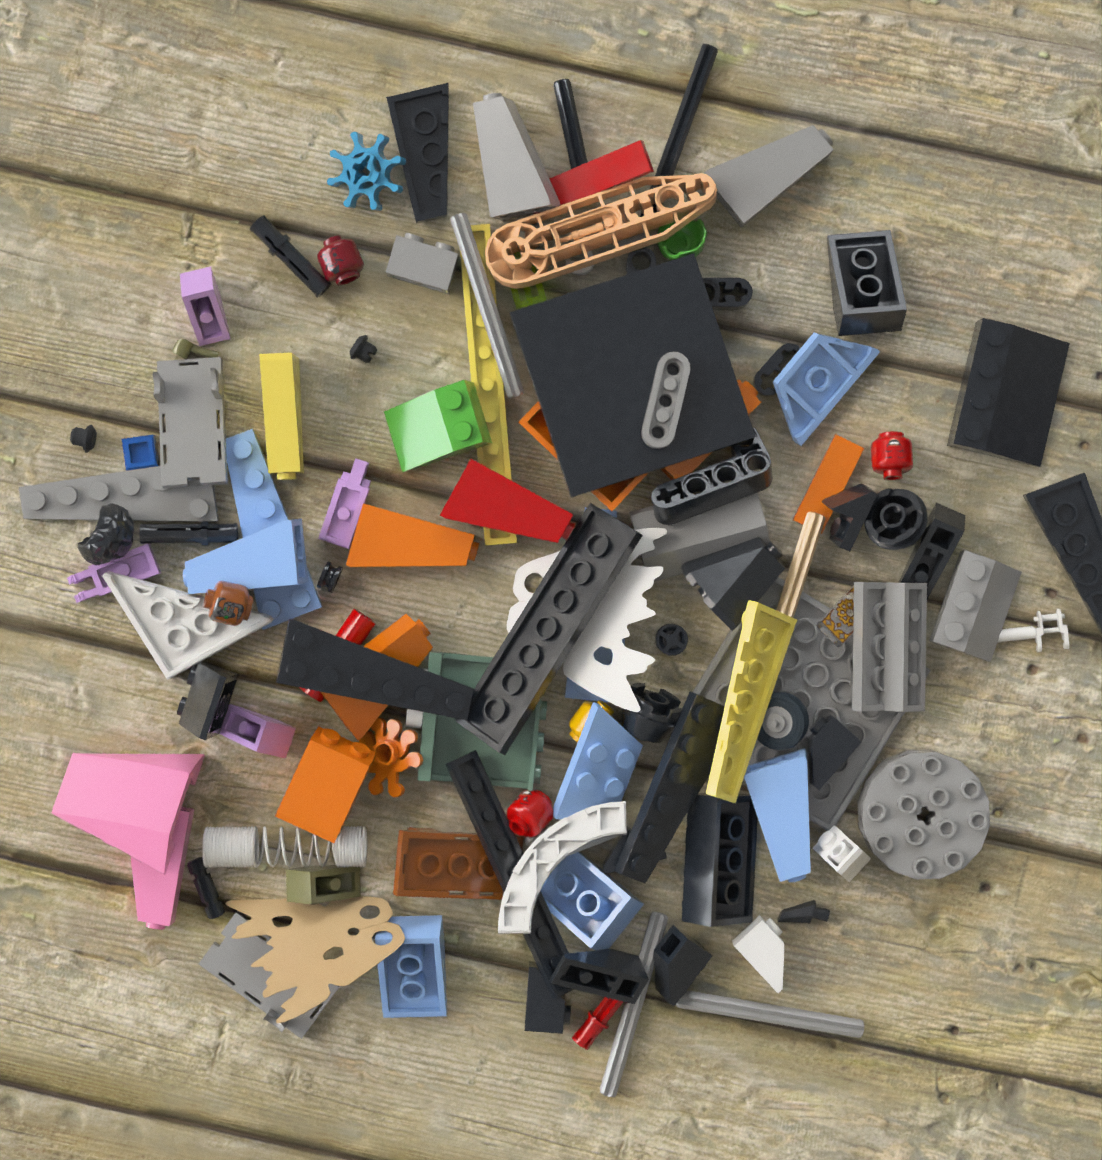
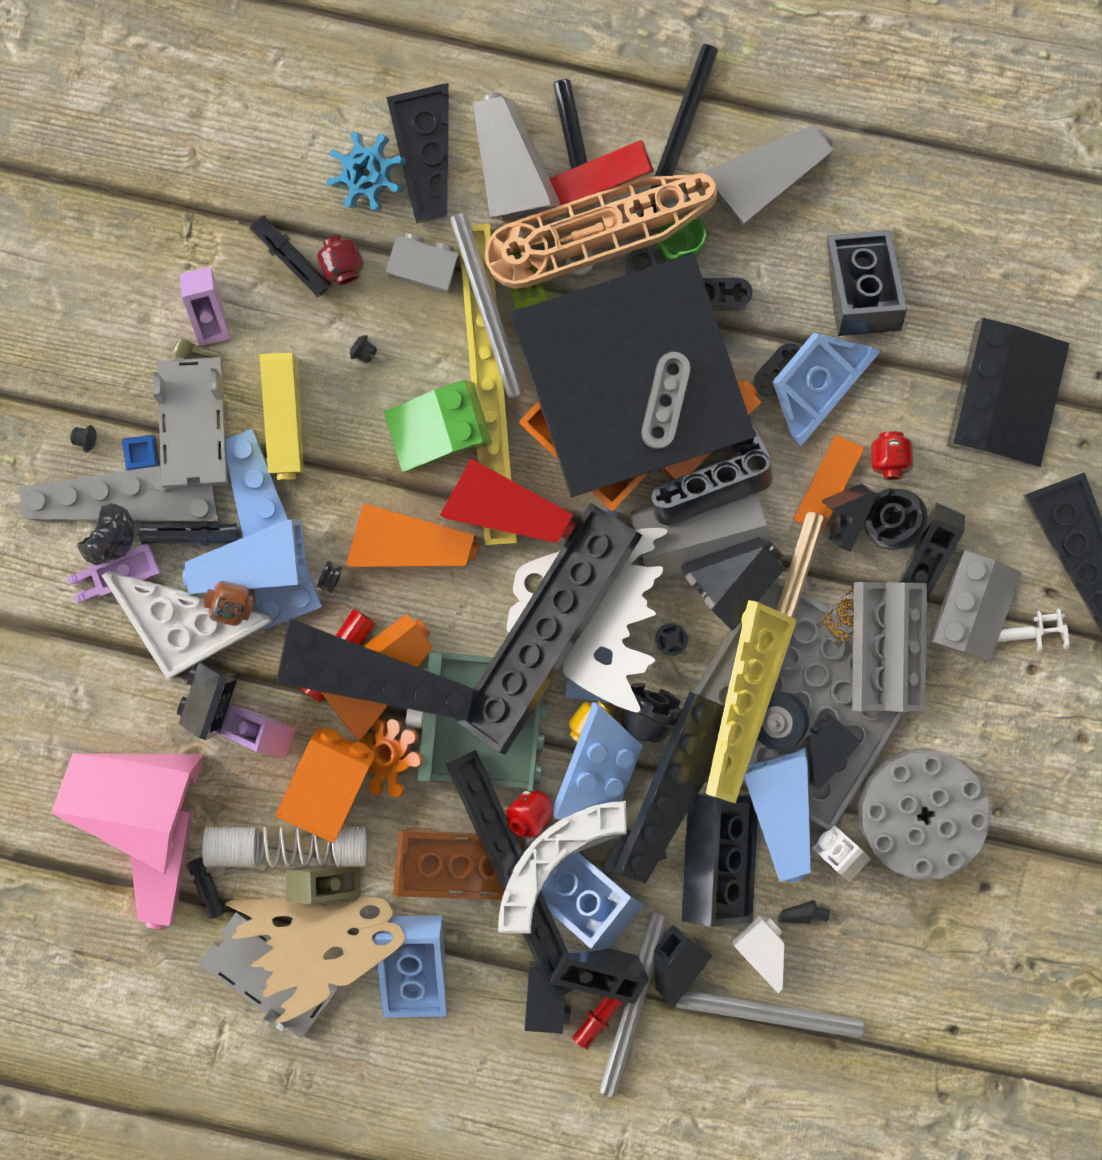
lavender hinge [318,458,371,549] -> none

